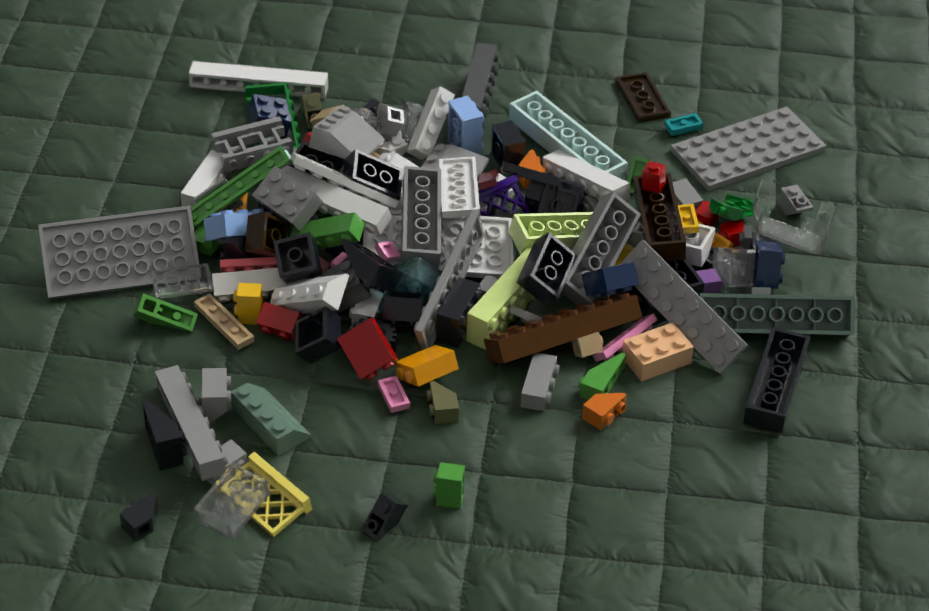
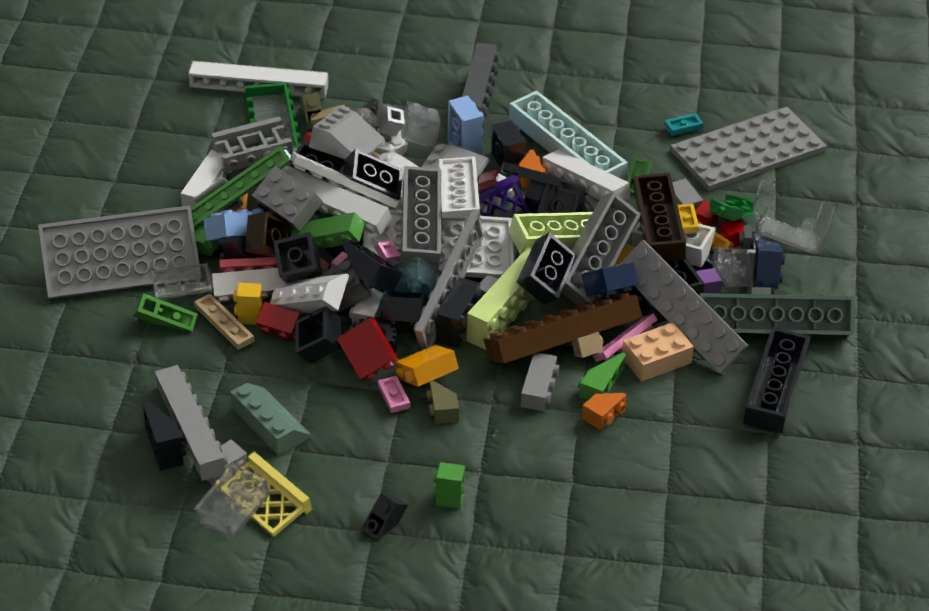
black slope [119,492,158,542] -> none
light grey slope [202,368,231,424] -> none
dark blue brick [247,94,292,138] -> none
white brick [406,86,455,160] -> none
light grey plate [509,306,542,322] -> none
dark brown tile [615,72,671,123] -> none
red brick [642,161,666,193] -> none
light grey slope [778,185,813,216] -> none

